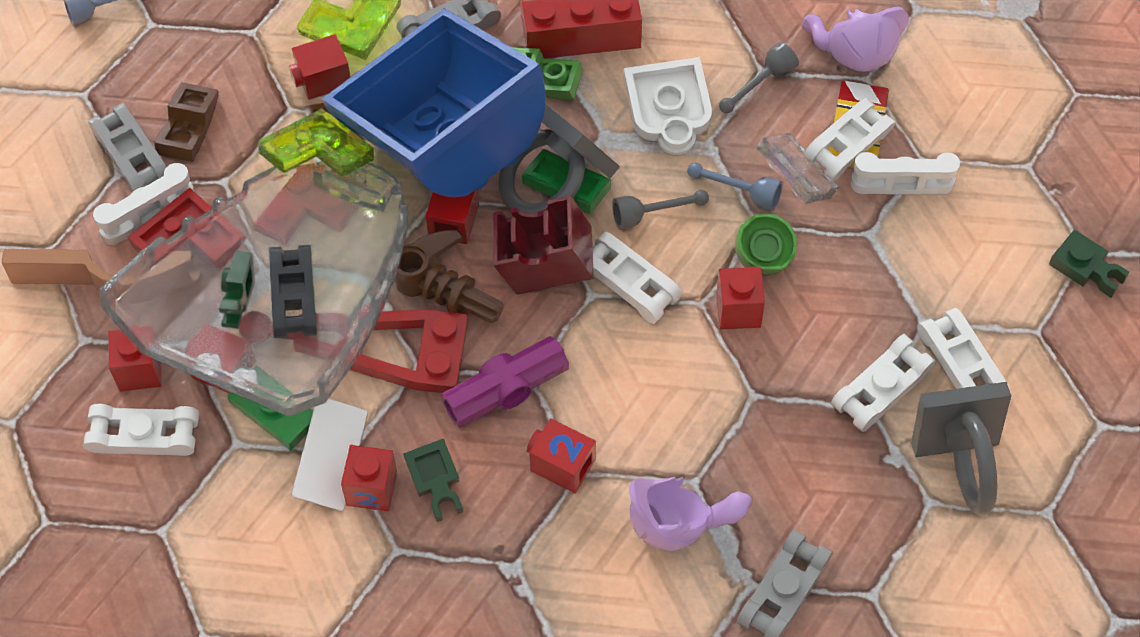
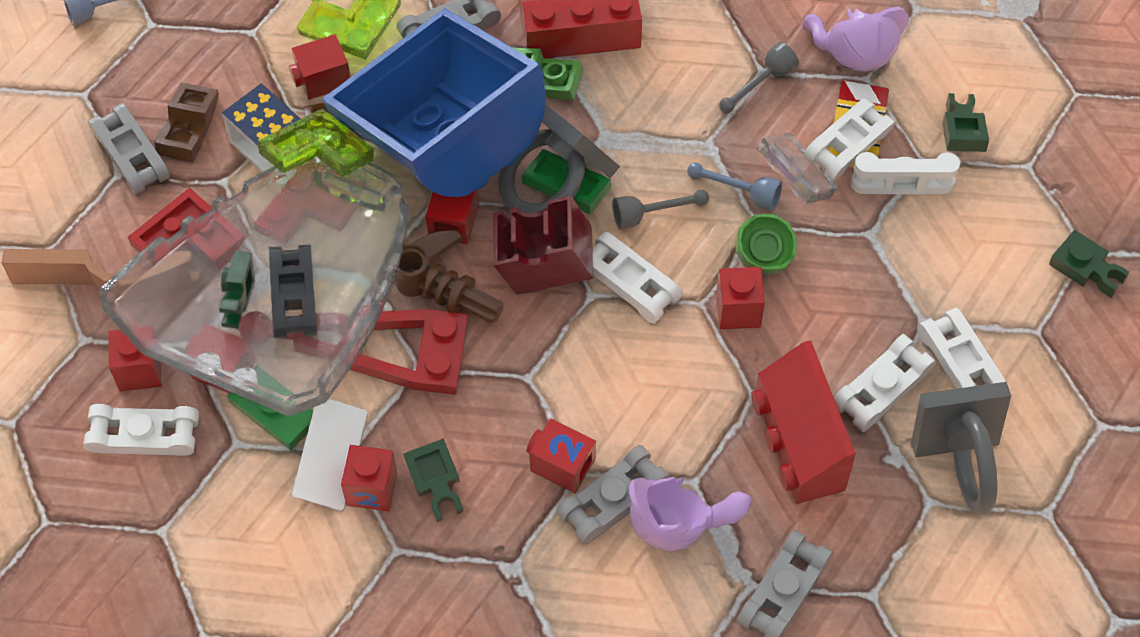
white plate [93,163,195,245] -> none
magenta piece [441,336,569,428] -> none
white plate [623,57,712,155] -> none
none -> piece [222,83,311,182]
none -> light grey plate [556,445,671,544]
none -> red slope [751,340,856,504]
none -> dark green plate [942,93,989,152]

